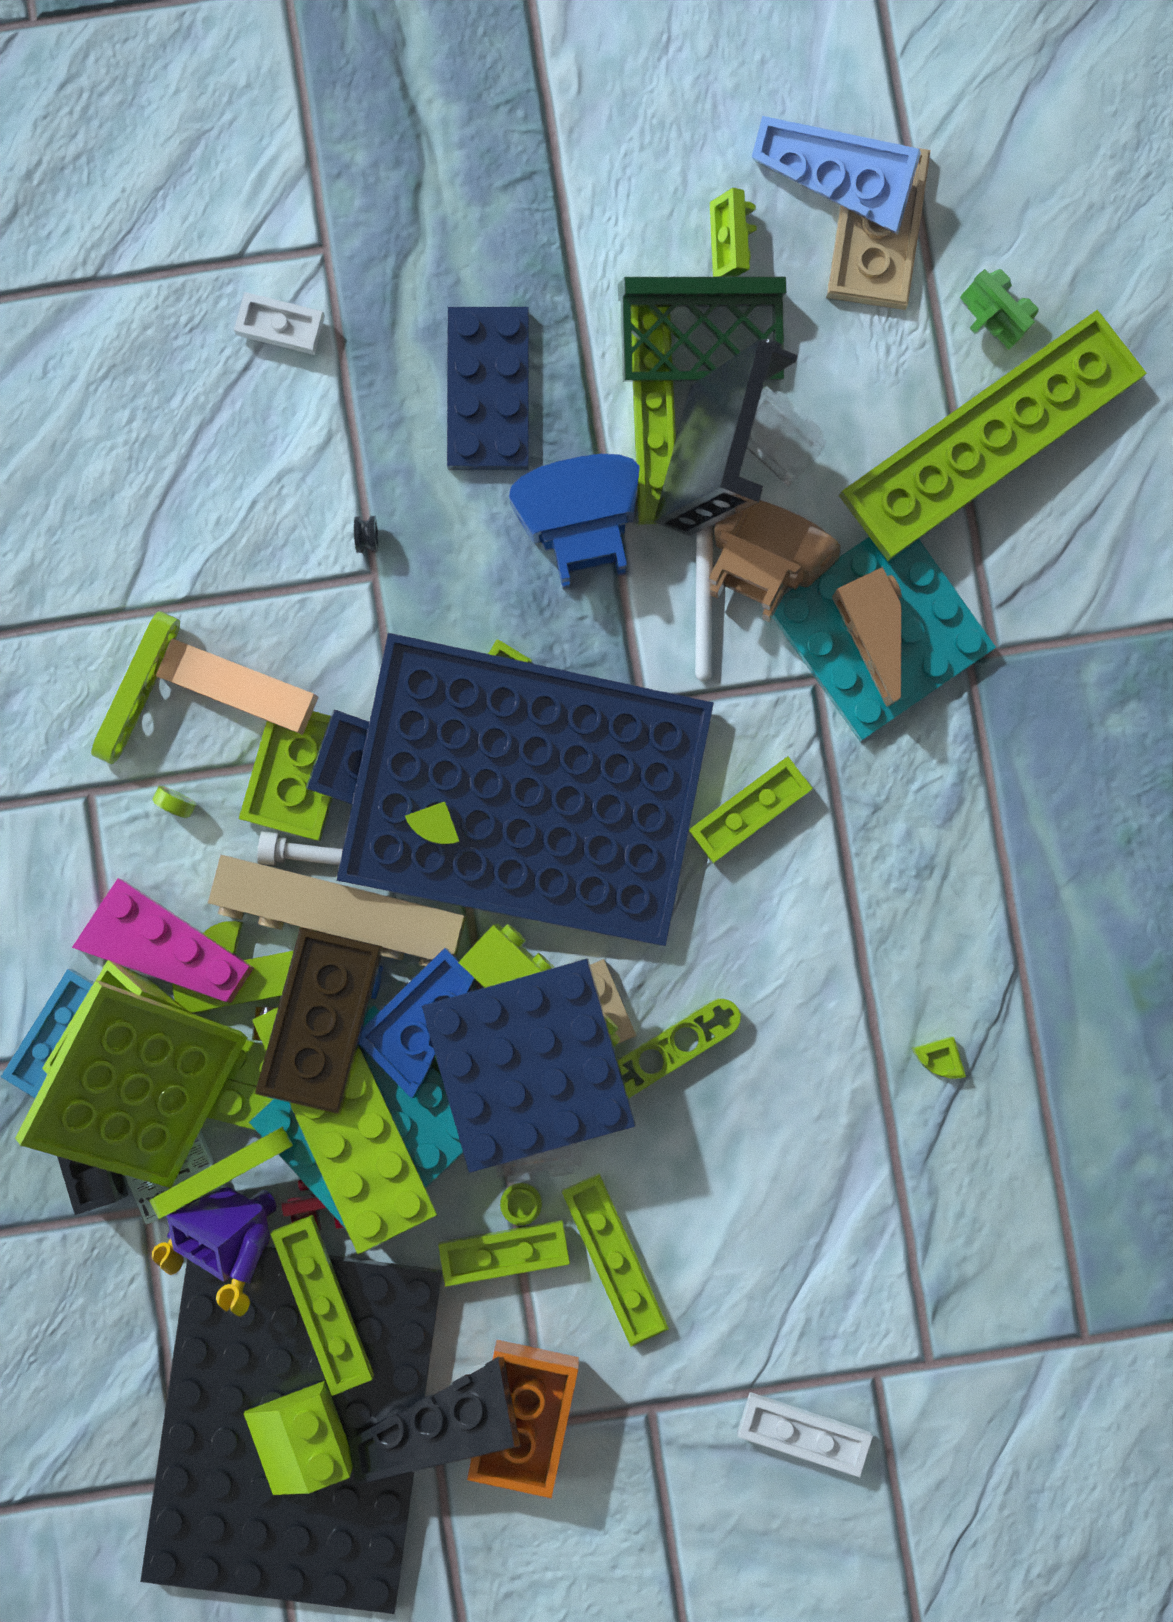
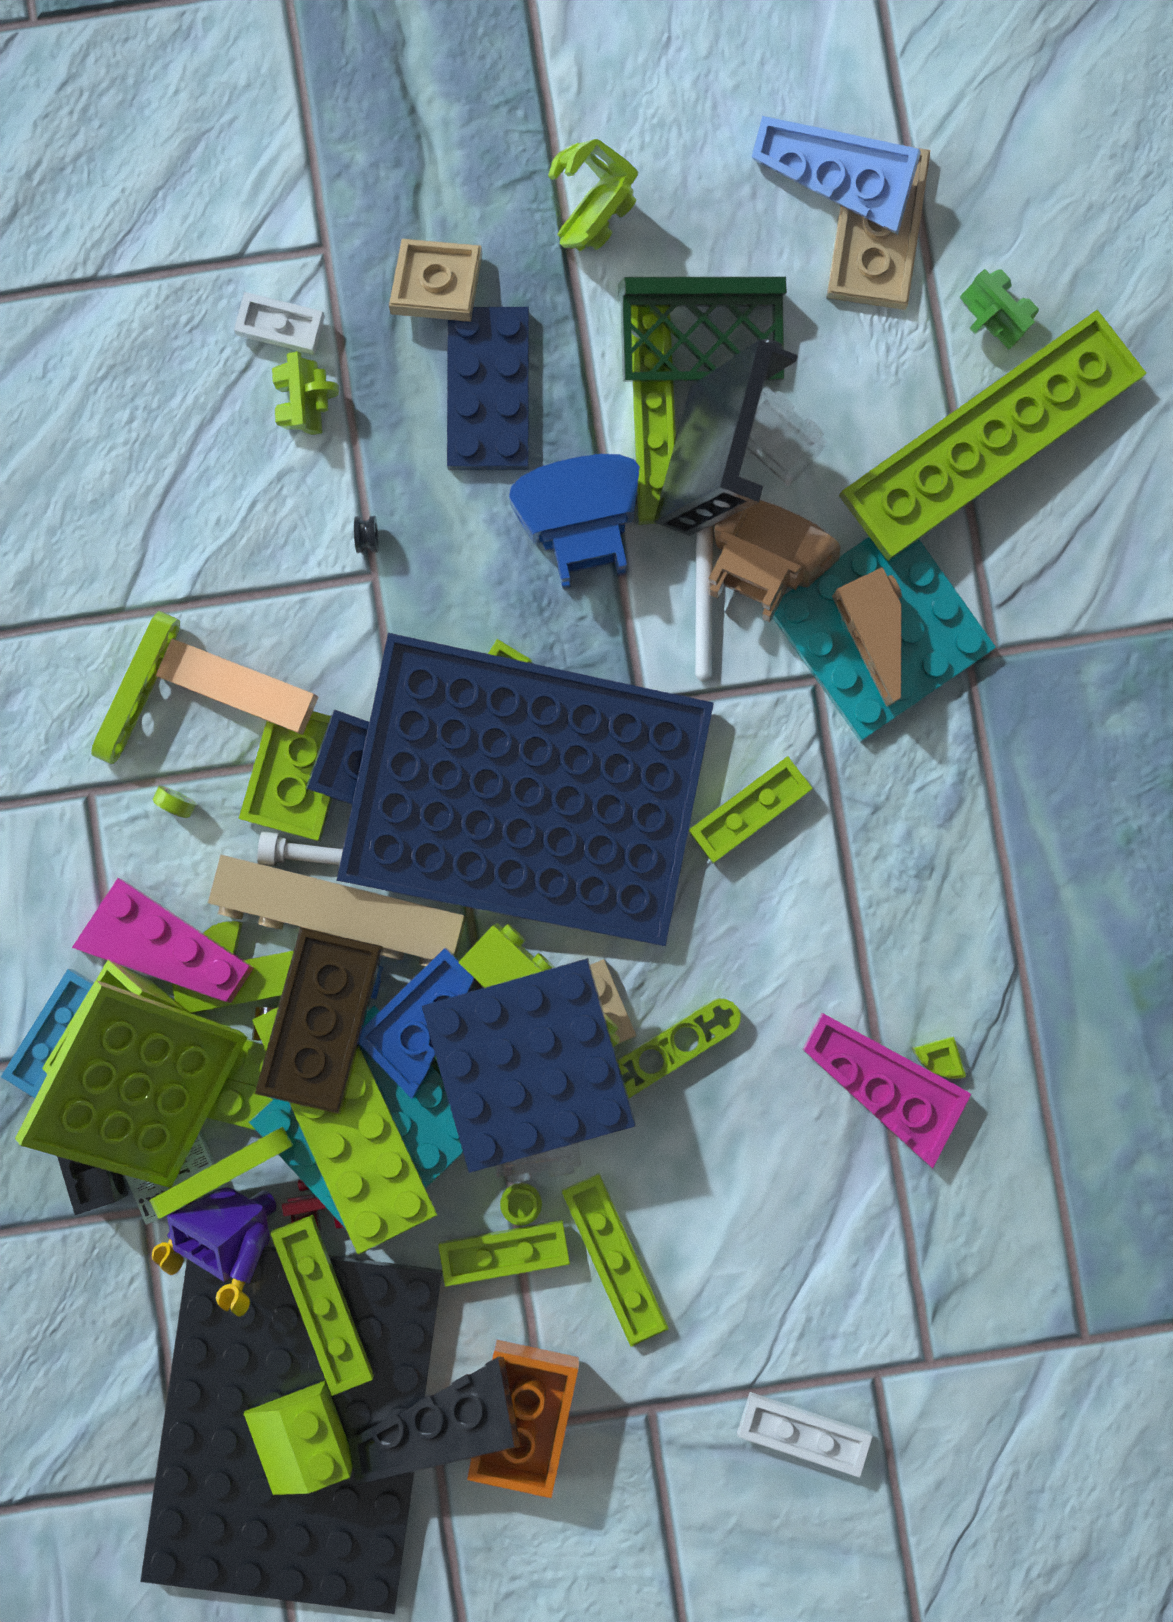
lime tile [405,802,459,844] -> none
lime plate [709,187,757,277] -> none
none -> lime hips [272,351,339,435]
none -> tan tile [389,239,482,322]
none -> lime piece [548,139,638,251]
none -> dark pink wing [802,1013,971,1168]

